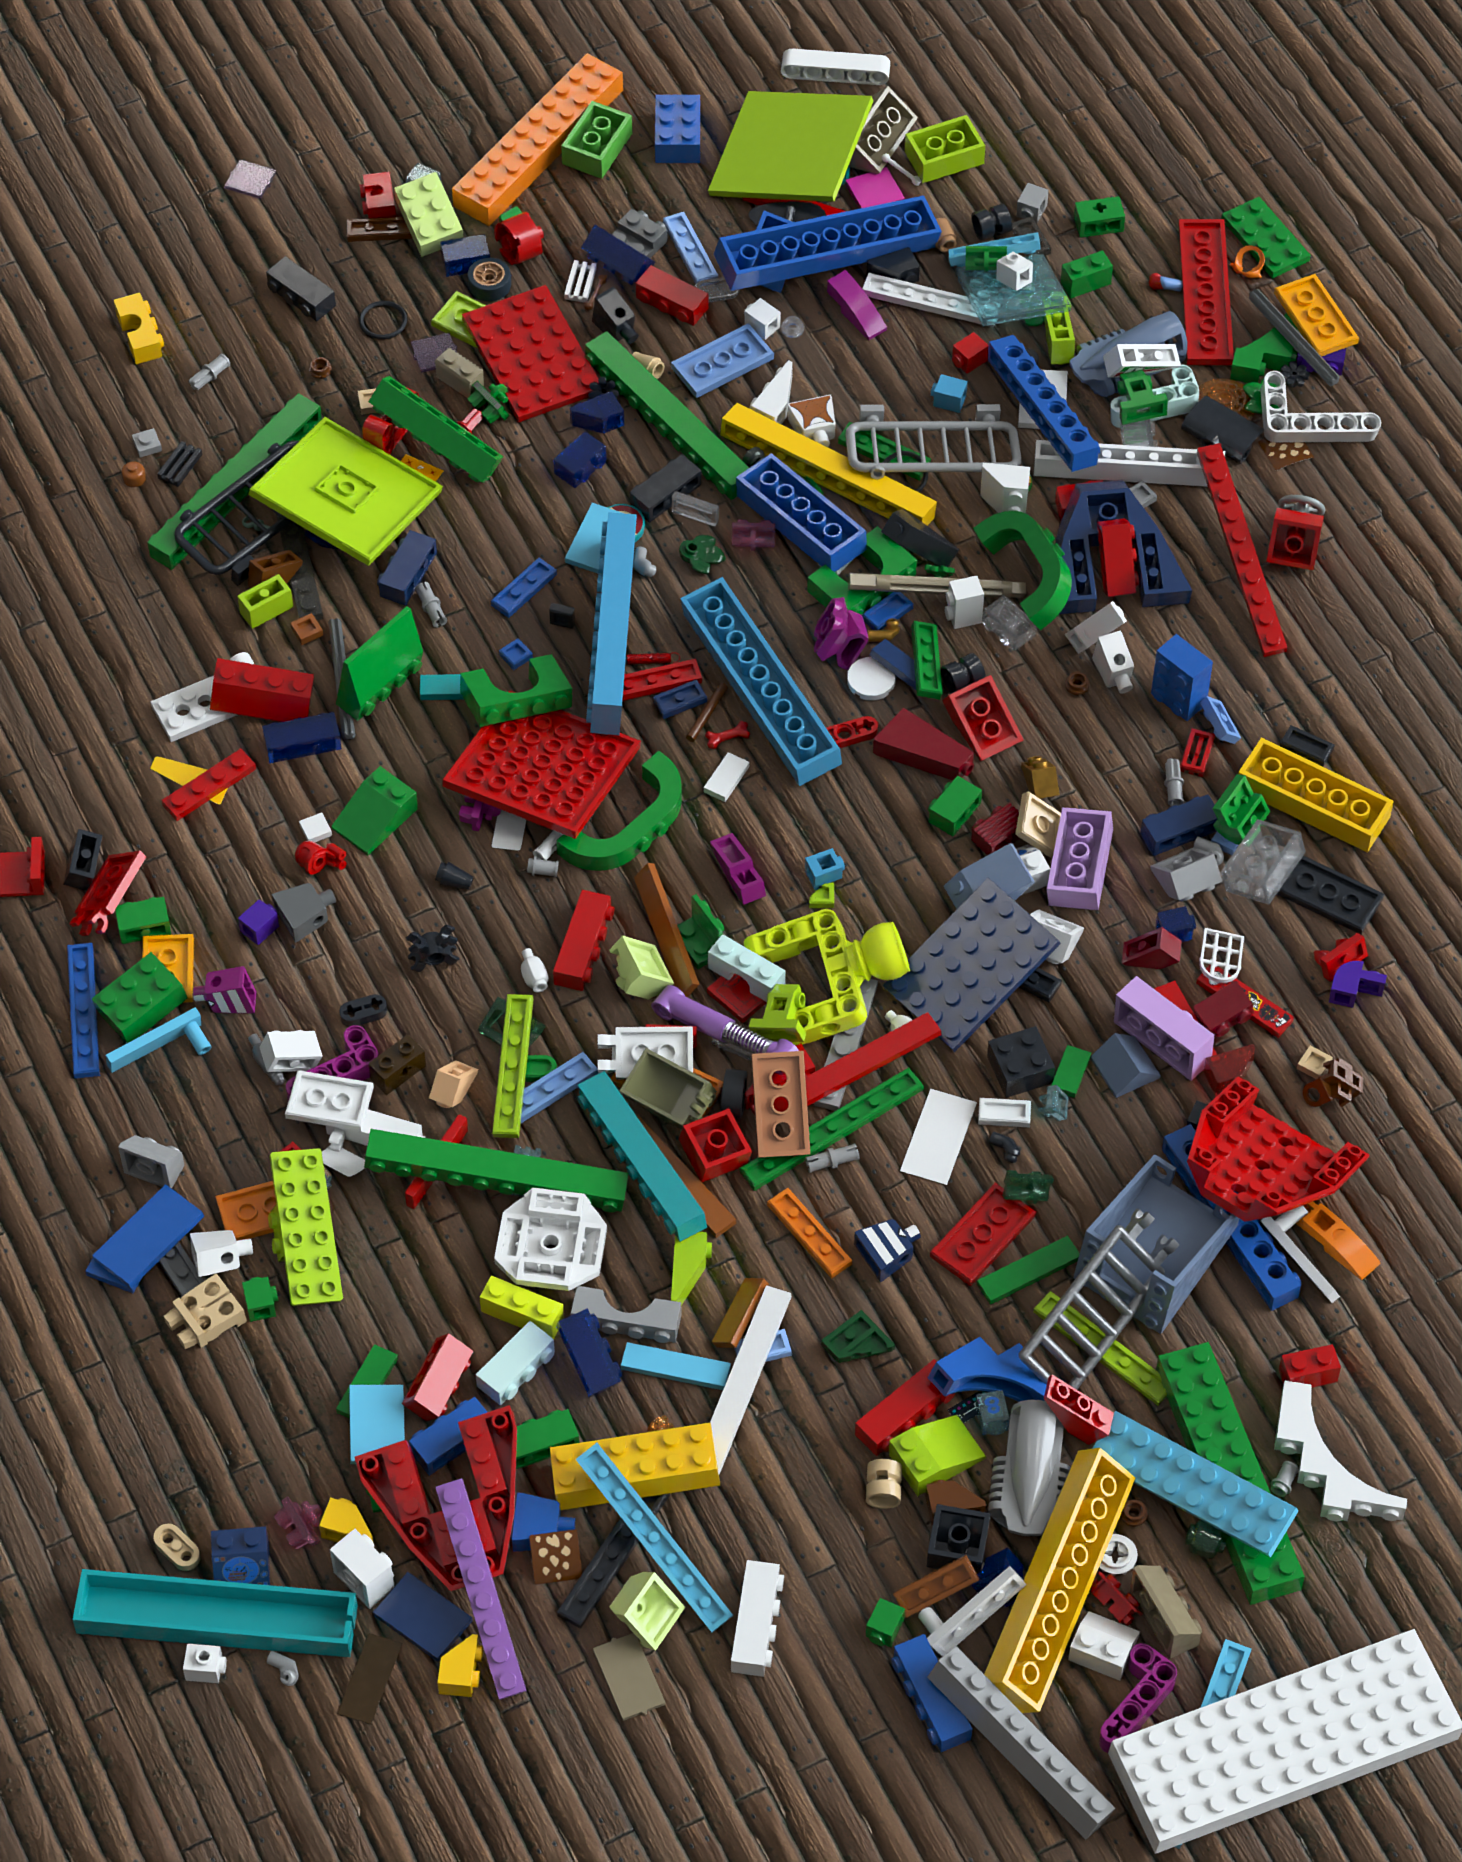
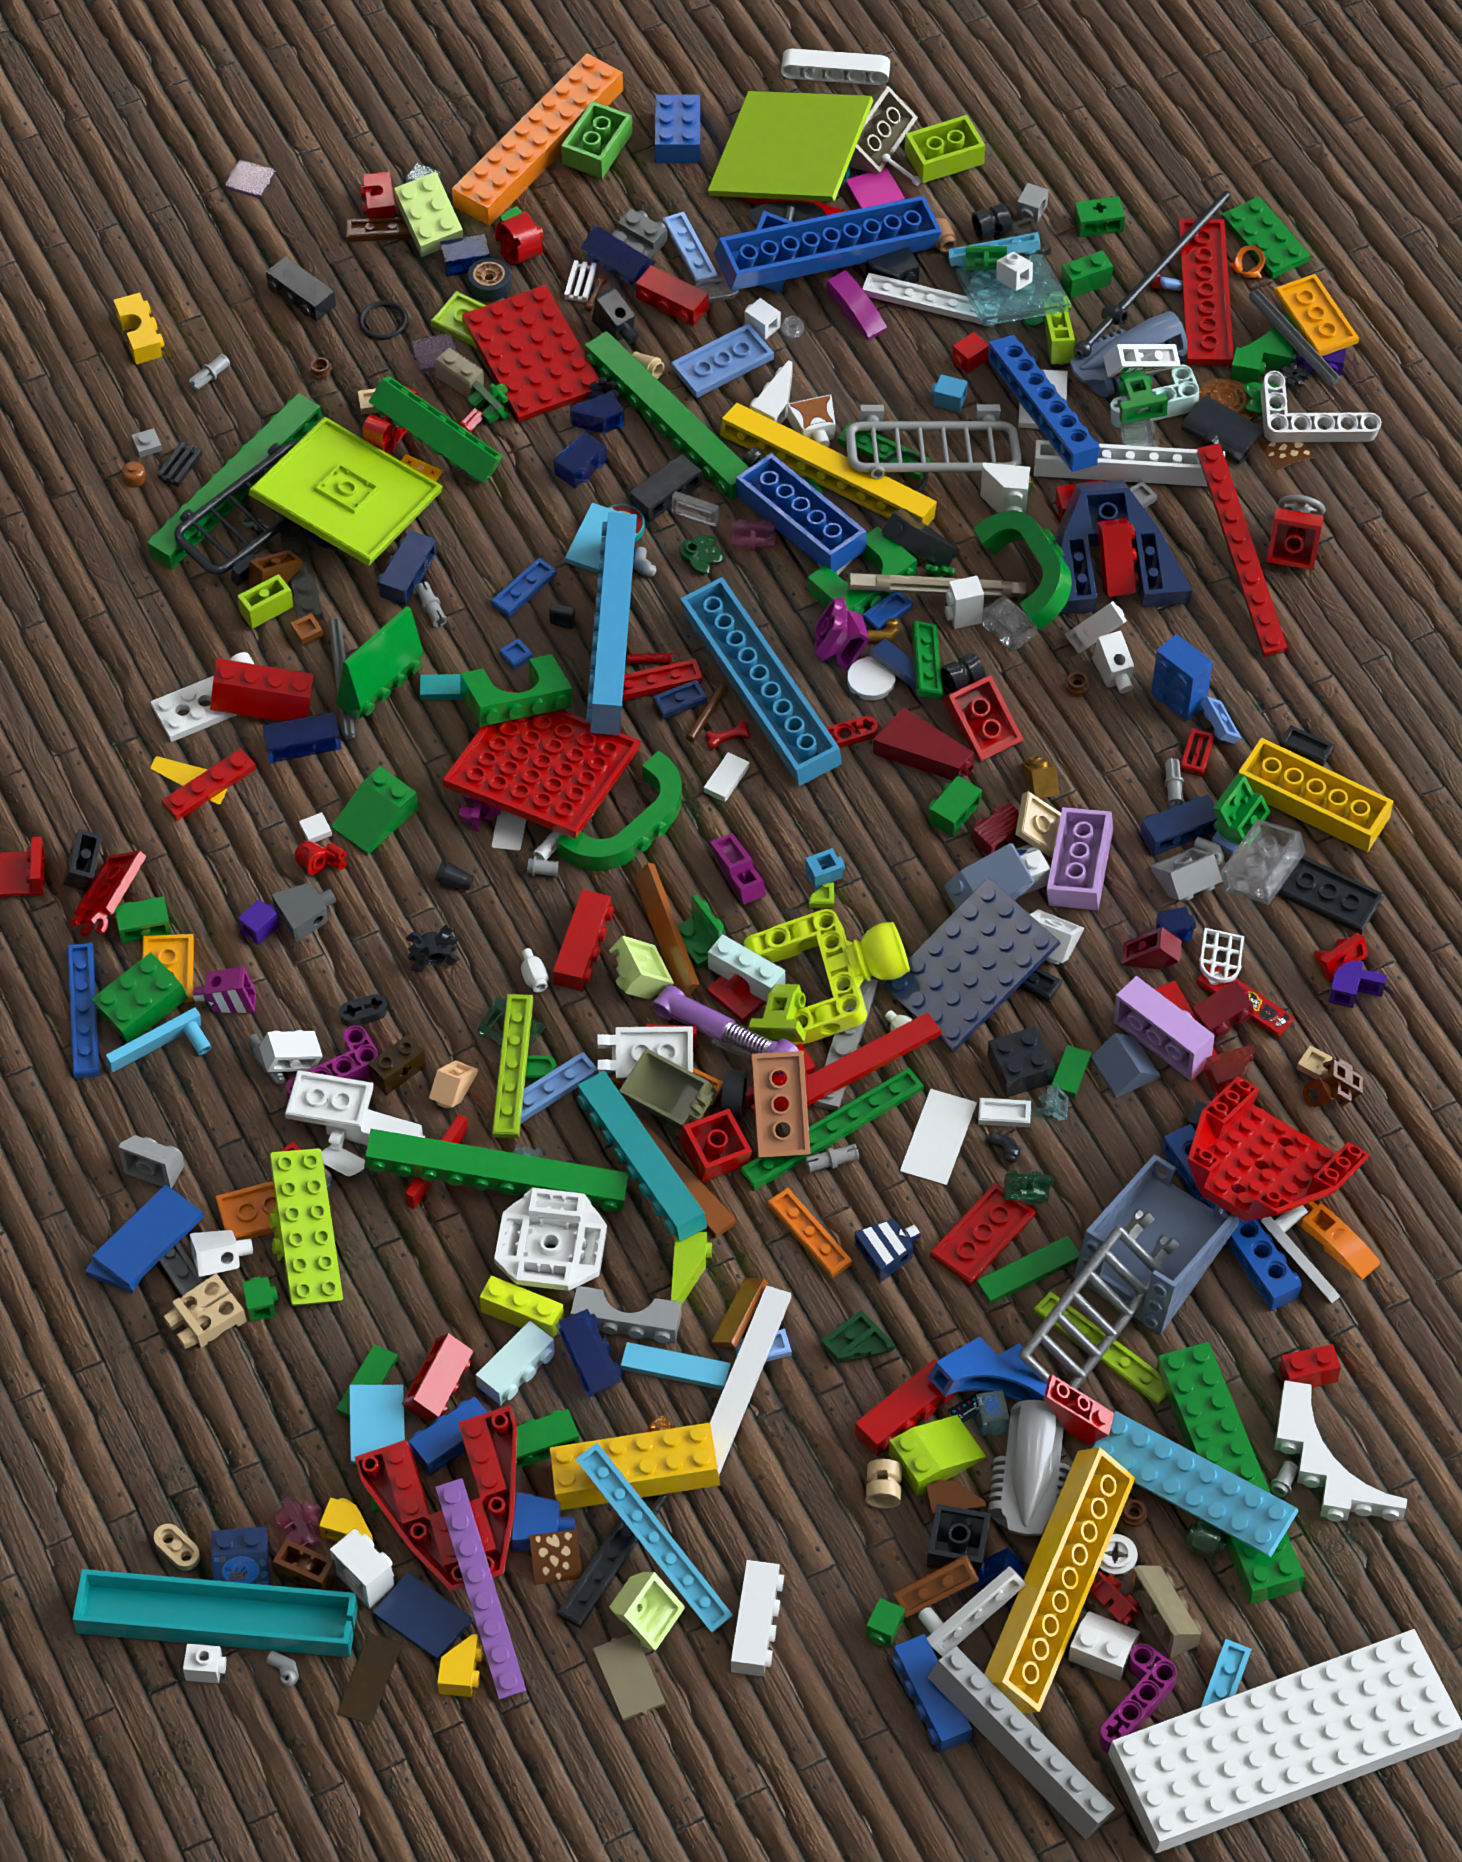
none -> reddish brown brick [273,1539,337,1590]
none -> black bar [1074,191,1231,358]

